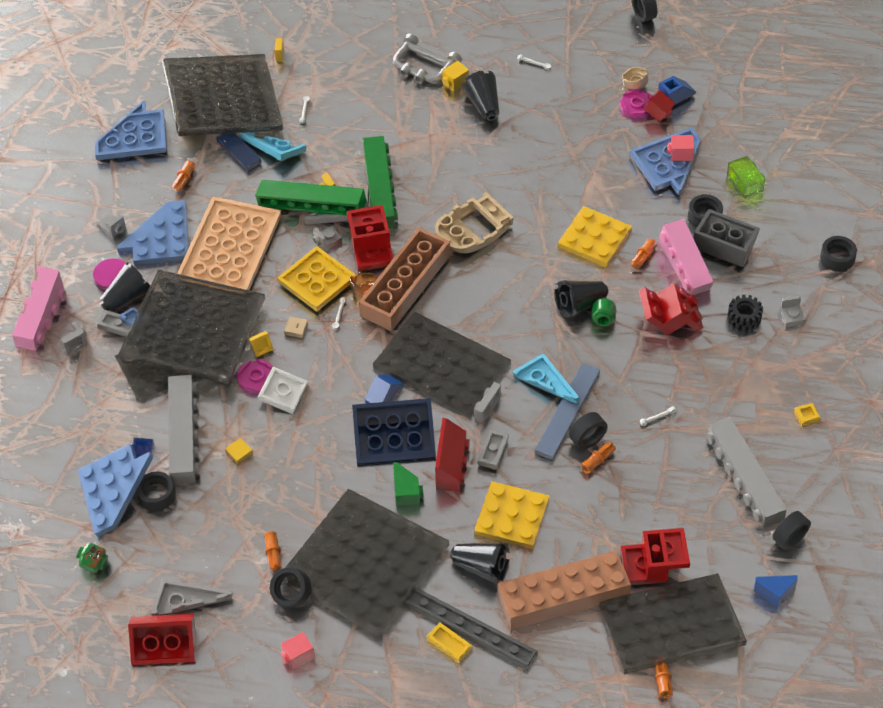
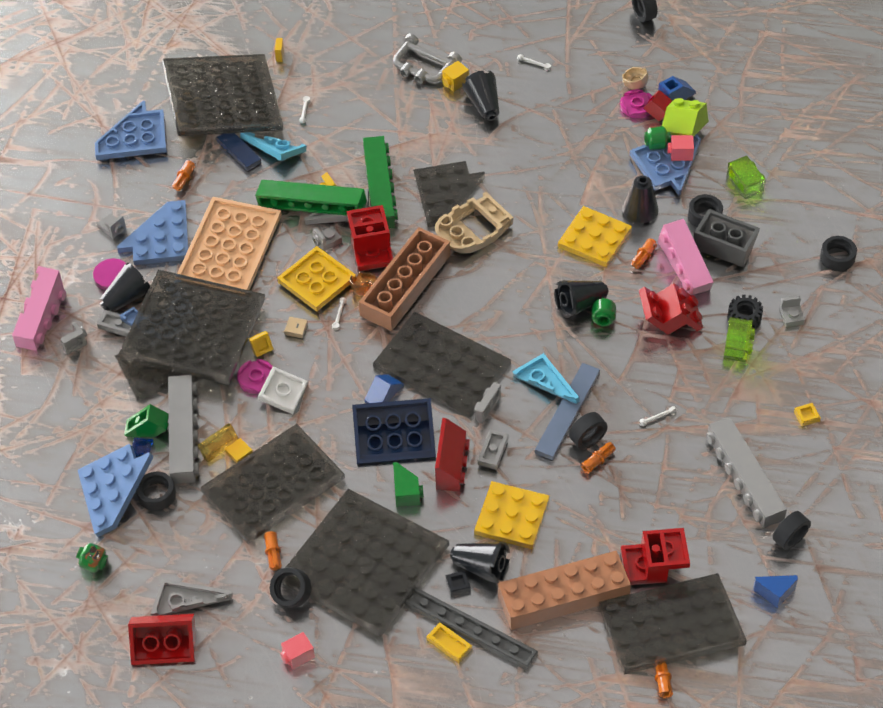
none -> green slope [124,404,169,438]
none -> clear yellow tile [197,423,239,463]
none -> clear smoke plate [200,424,345,544]
none -> clear smoke wing [413,161,485,227]
none -> black tile [446,570,471,596]
none -> black cone [622,176,659,225]
none -> green head [644,126,671,150]
none -> lime slope [662,98,709,137]
none -> clear neon green brick [723,317,755,362]

